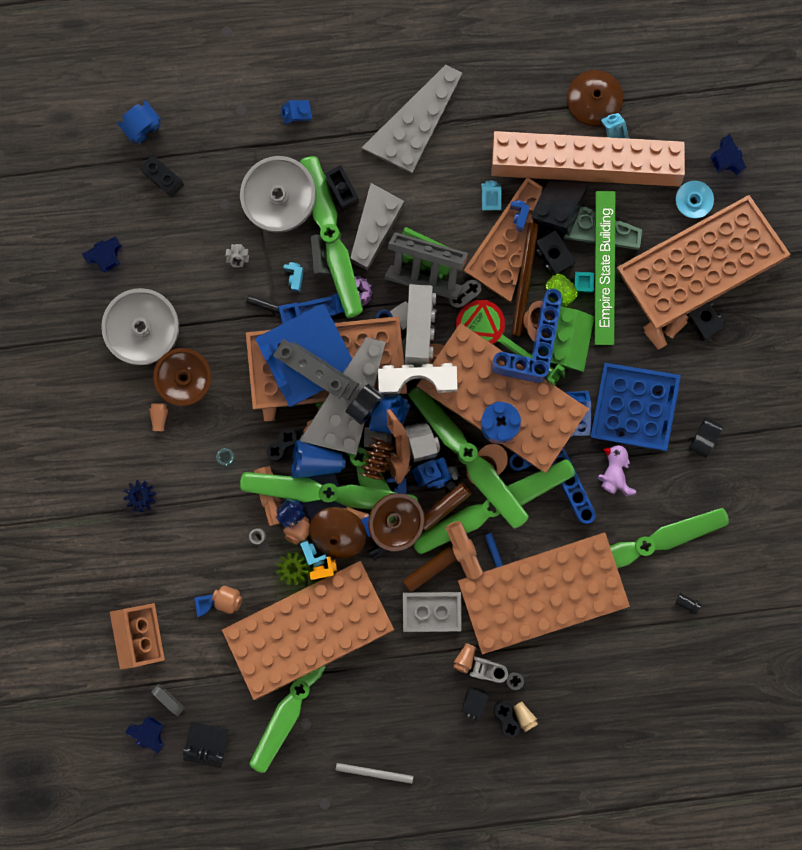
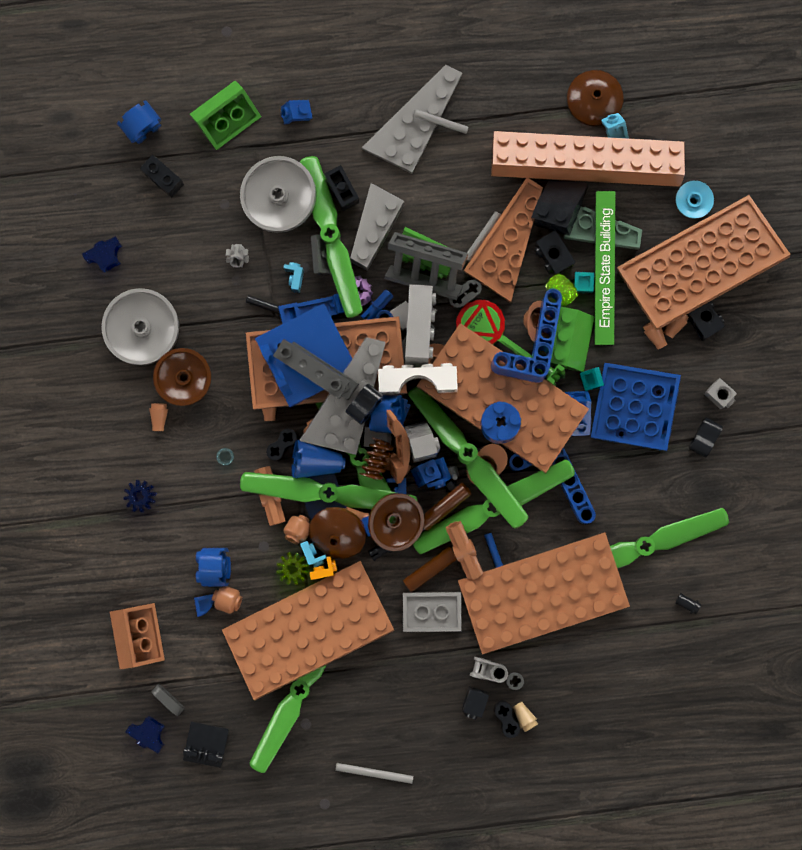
light grey hinge [249,528,266,544] -> none
clear blue head [276,499,305,528] -> none
nougat cone [453,643,476,674] -> none
medium azure bracket [481,180,501,210] -> none
blue bracket [510,200,530,232] -> none
reddish brown axle [512,223,538,336] -> none
lavender animal [598,445,636,496] -> none
clear blue brick [710,134,747,175] -> none
none -> bright green slope [190,81,262,150]
none -> blue brick [196,548,231,587]
none -> blue axle [361,290,393,320]
none -> light grey bar [413,109,468,134]
none -> light grey bar [467,211,501,262]
none -> teal plate [580,367,604,391]
none -> light grey brick [704,378,737,409]

